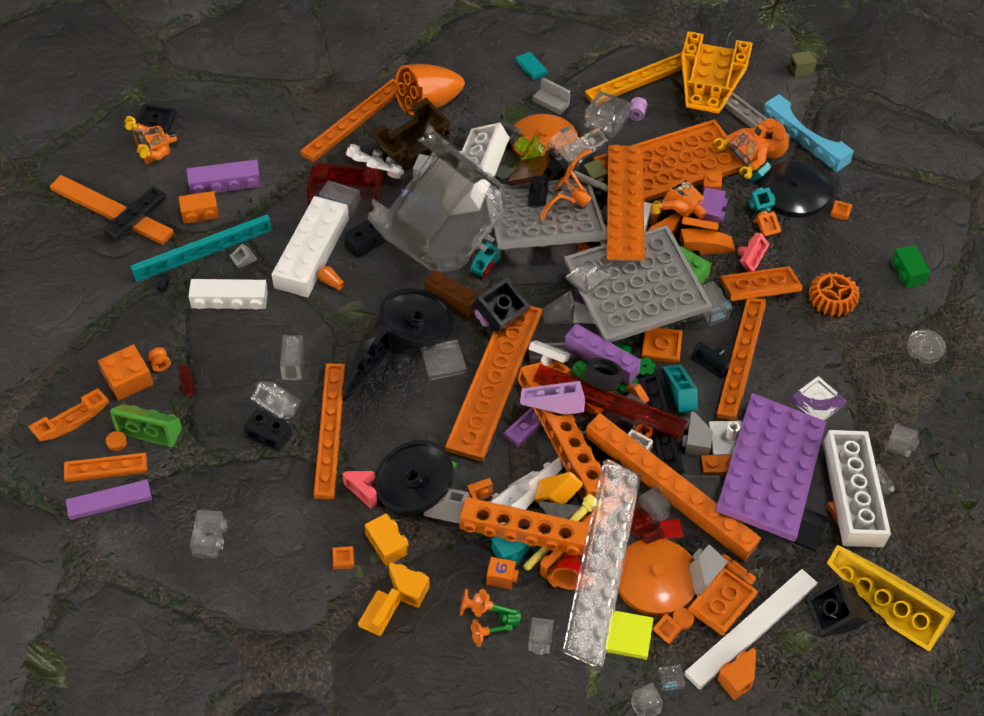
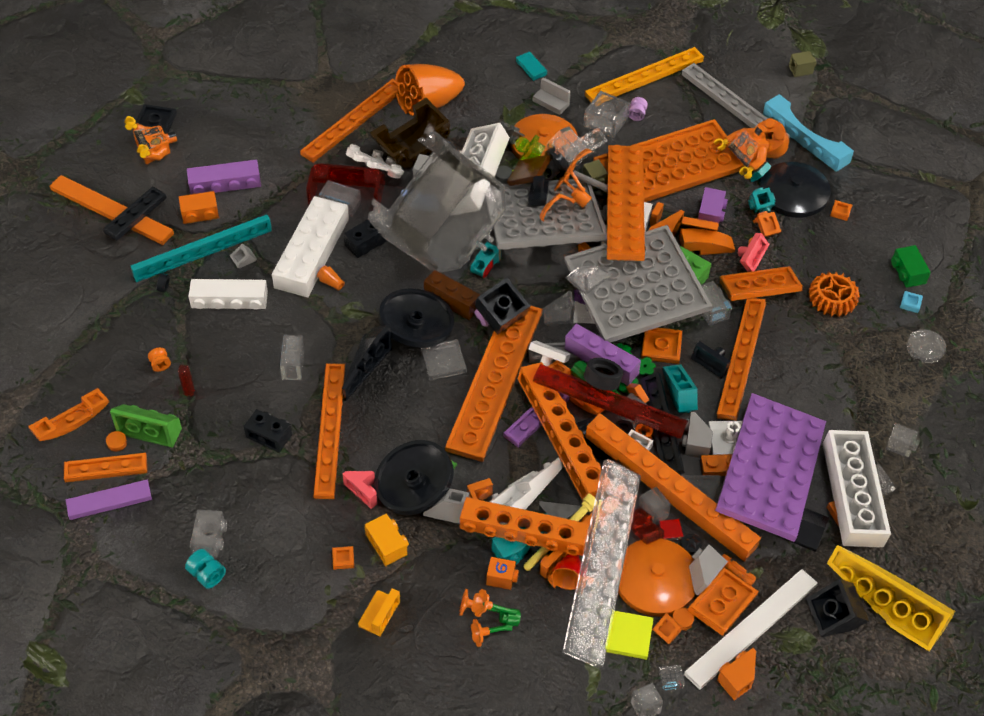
orange brick [98,344,154,401] -> none
clear brick [251,382,301,418] -> none
light orange slope [389,562,430,608] -> none
lavender slope [520,381,585,415] -> none
clear brick [528,617,554,654] -> none
light orange slope [534,472,583,504] -> none
orange torso [650,179,707,219] -> none
light orange wedge [681,31,753,114] -> none
orange brick [702,172,722,195] -> none
clear tile [791,376,847,420] -> none
none -> teal wheel [185,549,226,589]
none -> medium azure tile [900,291,923,313]

